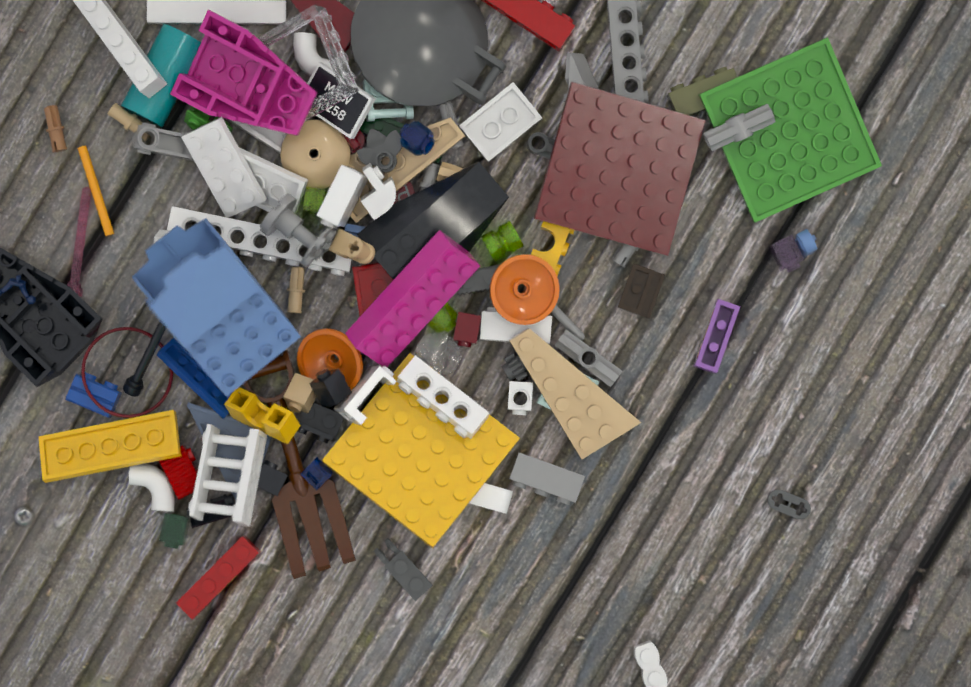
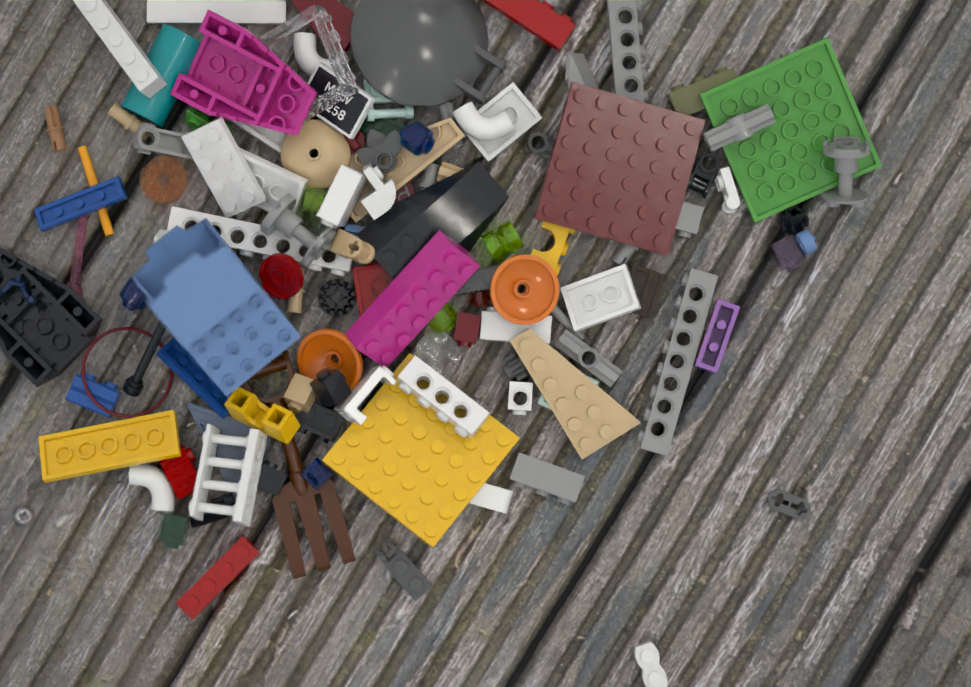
none -> blue tile [34,176,128,232]
none -> clear blue head [120,277,148,311]
none -> clear orange plate [140,156,188,203]
none -> red tile [259,253,304,299]
none -> black gear [318,279,356,316]
none -> white cylinder [452,101,516,141]
none -> clear red plate [469,291,491,308]
none -> white plate [560,264,641,332]
none -> light grey brick [636,268,718,456]
none -> light grey brick [675,202,704,239]
none -> black piece [686,152,720,199]
none -> white plate [714,167,740,214]
none -> black gear [780,206,809,236]
none -> light grey piece [822,136,870,207]

